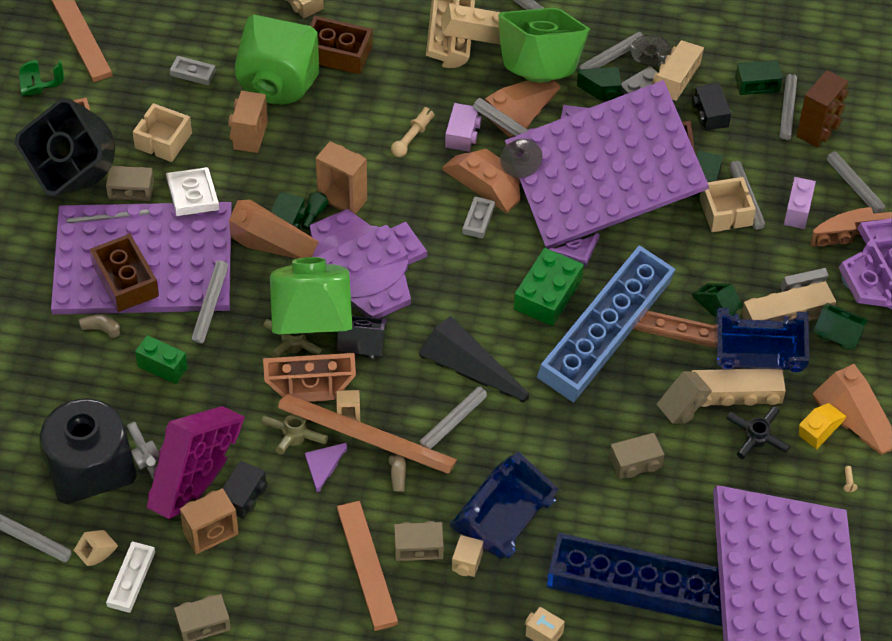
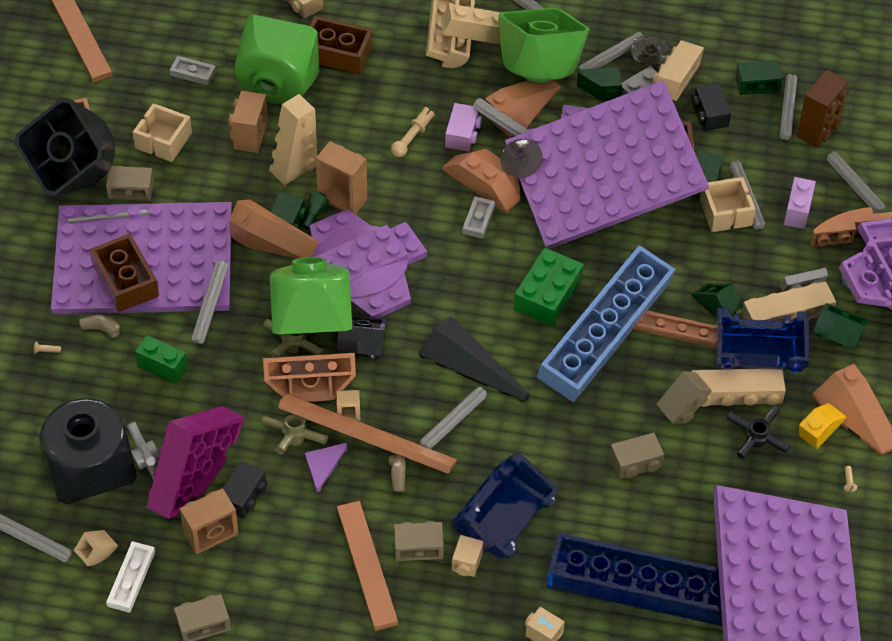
green helmet [19,60,64,96] -> none
white tile [166,167,219,216] -> none
medium lavender tile [549,233,600,268] -> none
none -> tan piece [34,341,61,354]
none -> tan wedge [269,94,317,186]

